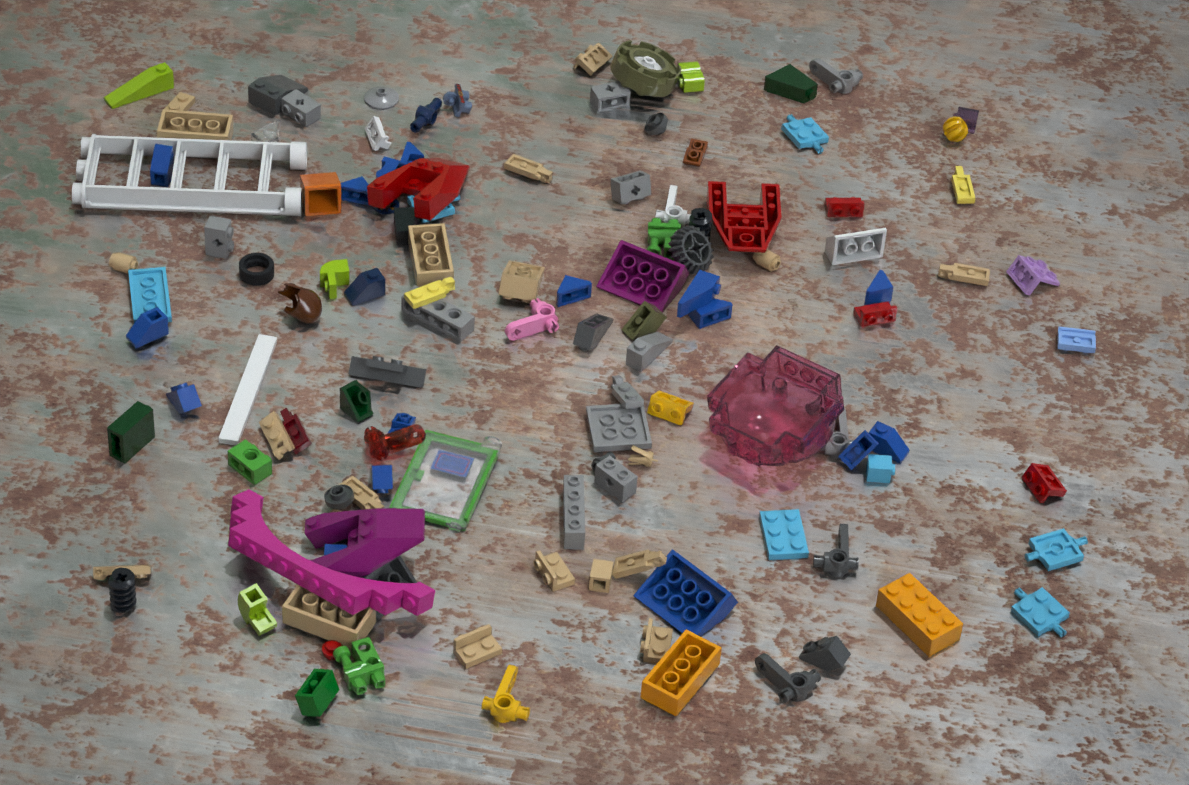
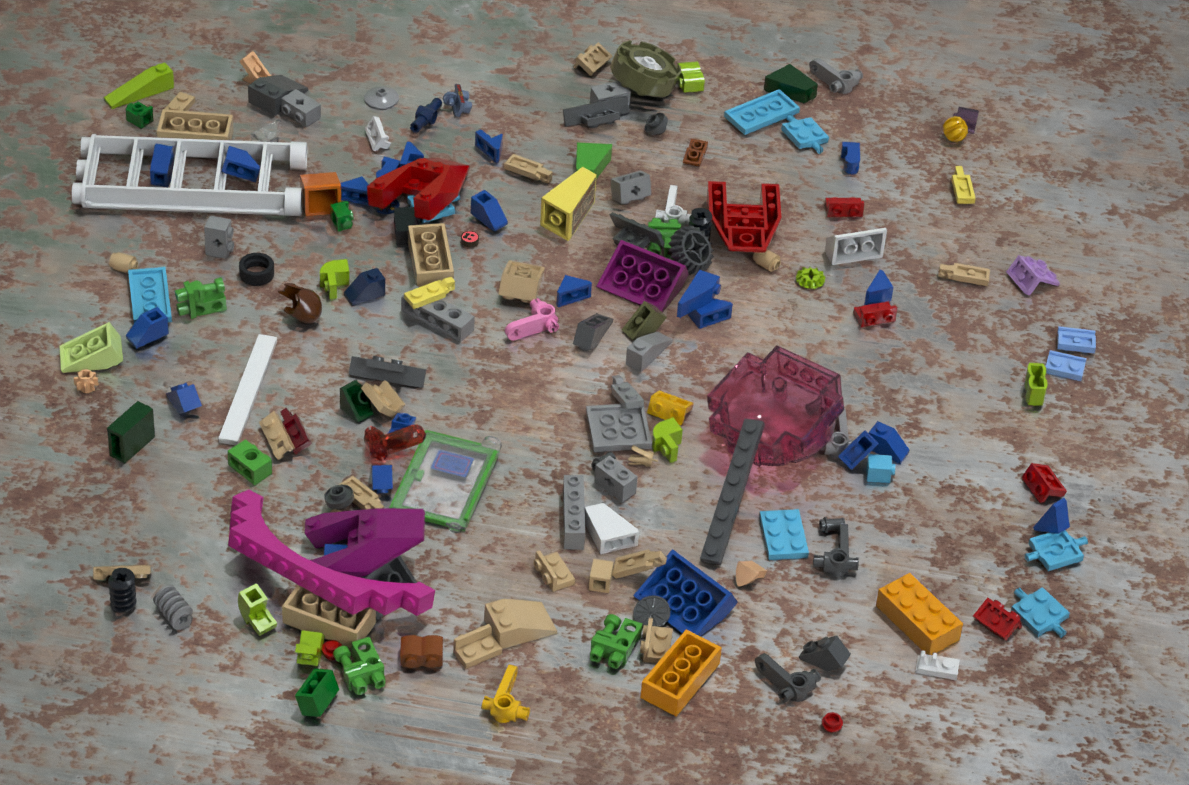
none -> yellowish green slope [59,322,123,373]
none -> light nougat gear [74,369,99,393]
none -> green brick [125,101,154,129]
none -> light grey piece [153,585,193,630]
none -> bright green hips [175,277,227,319]
none -> blue slope [221,146,261,183]
none -> light nougat slope [239,51,271,84]
none -> lime brick [295,630,325,666]
none -> green brick [330,201,354,231]
none -> tan bracket [361,381,405,418]
none -> dark orange brick [400,635,443,668]
none -> tile [461,231,479,248]
none -> blue slope [470,190,508,232]
none -> blue slope [475,129,503,163]
none -> tan slope [484,599,557,649]
none -> light yellow slope [540,167,597,241]
none -> dark grey bracket [563,96,630,128]
none -> bright green slope [576,142,612,179]
none -> white slope [585,503,639,554]
none -> bright green hips [590,614,643,669]
none -> dark grey bracket [609,212,665,249]
none -> dark grey wheel [633,595,670,628]
none -> lime brick [652,418,683,463]
none -> dark grey plate [700,418,765,565]
none -> medium azure plate [724,89,800,135]
none -> light nougat tile [736,560,767,587]
none -> lime gear [796,267,825,289]
none -> dark grey pin [819,517,845,533]
none -> red plate [821,712,843,732]
none -> blue leg [841,142,860,174]
none -> white plate [915,651,960,680]
none -> red bracket [973,598,1022,641]
none -> lime brick [1024,363,1048,406]
none -> blue slope [1033,498,1070,534]
none -> light blue plate [1046,350,1087,381]

